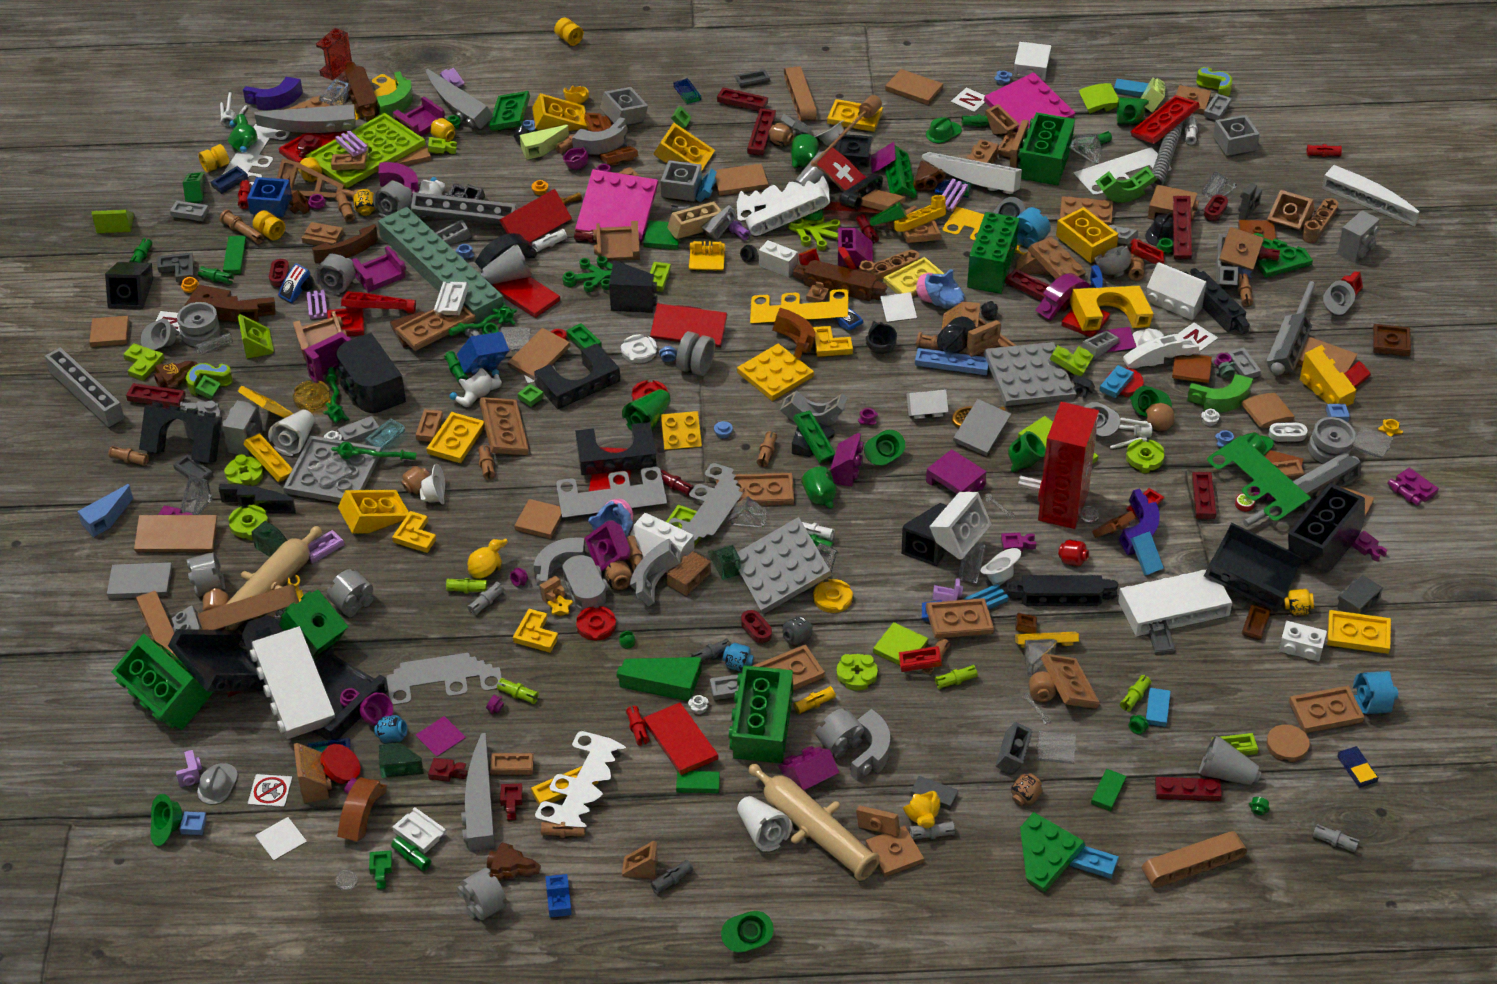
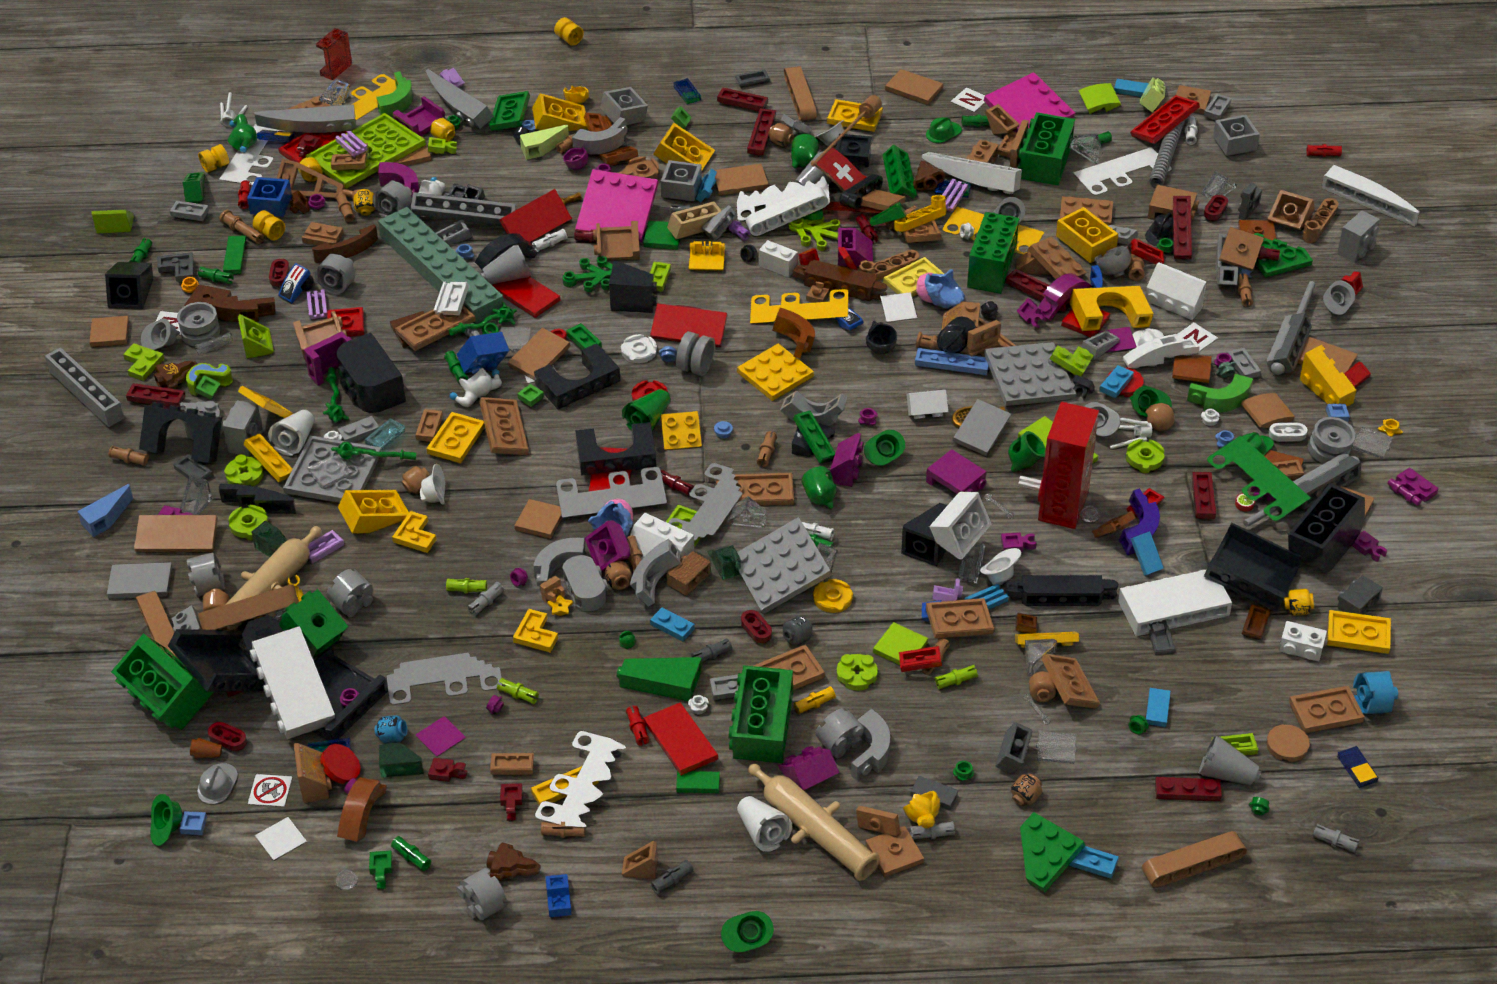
lavender bracket [176,750,202,787] -> none
dark blue tile [211,166,248,194] -> none
dark purple arch [243,77,303,110] -> none
clear yellow plate [293,380,331,413] -> none
red plate [341,291,416,314] -> none
reddish brown hinge [343,62,379,122] -> none
magenta panel [352,246,406,293] -> none
magenta hair [360,693,393,726] -> none
white plate [393,807,446,854] -> none
light grey slope [461,733,495,851] -> none
yellow hair [467,539,508,579] -> none
medium nougat pin [478,445,495,480] -> none
light orange plate [531,180,548,195] -> none
red tile [576,606,616,641] -> none
dark azure head [722,643,754,672] -> none
yellow plate [813,326,853,357] -> none
magenta sticker [871,142,896,174] -> none
medium blue plate [994,71,1012,85] -> none
white panel [1013,42,1051,81] -> none
dark azure brick [1017,207,1051,248] -> none
red head [1058,539,1089,567] -> none
green tile [1091,769,1126,811] -> none
bright green arch [1095,166,1157,202] -> none
green piece [1117,97,1149,125] -> none
lime pin [1120,675,1152,712] -> none
black hinge [1184,268,1250,335] -> none
lime animal [1196,67,1233,97] -> none
reddish brown plate [1373,324,1411,356] -> none
none -> dark orange cone [190,737,222,758]
none -> dark red plate [208,722,247,751]
none -> clear blue tile [257,130,294,143]
none -> medium nougat plate [625,156,659,179]
none -> dark azure plate [650,607,695,642]
none -> green plate [953,761,974,781]
none -> white plate [960,223,974,240]
none -> magenta plate [1017,298,1047,329]

